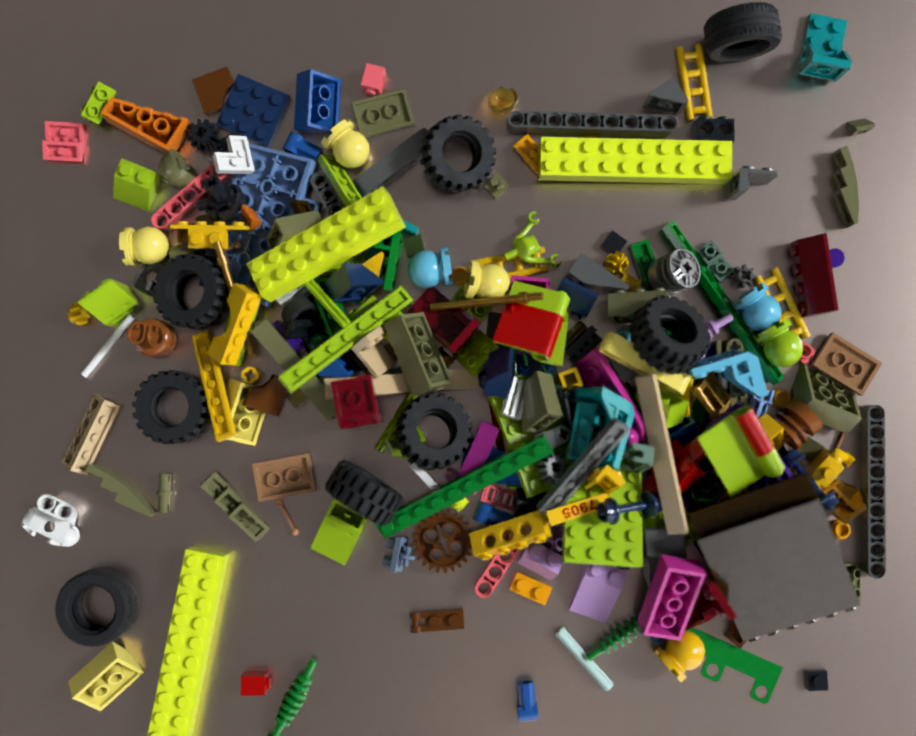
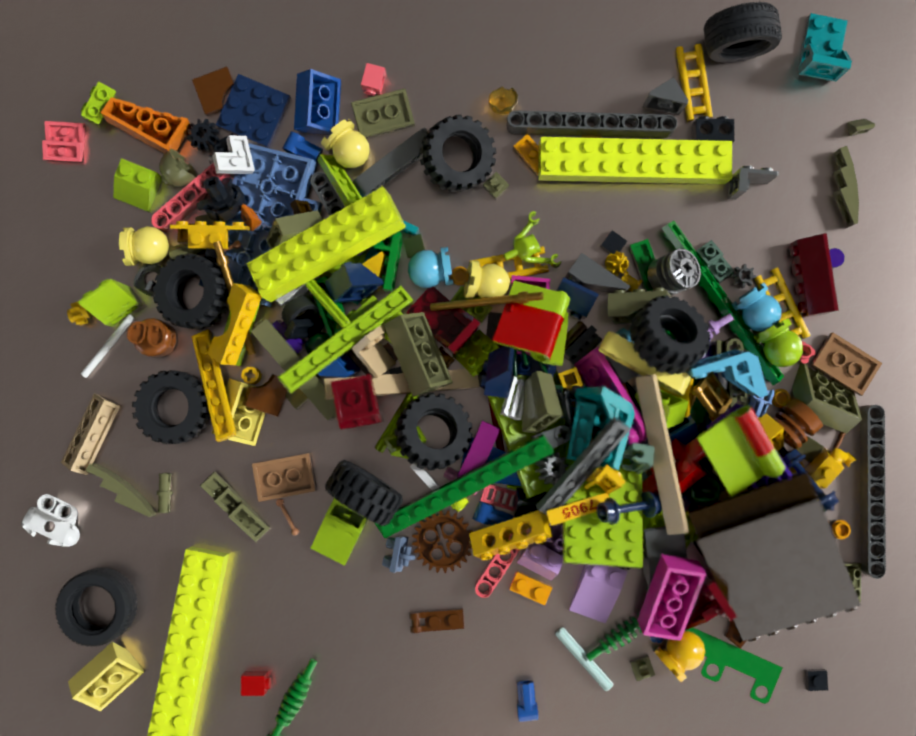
pearl gold slope [823,480,866,525] -> none
none -> olive tile [629,655,655,681]

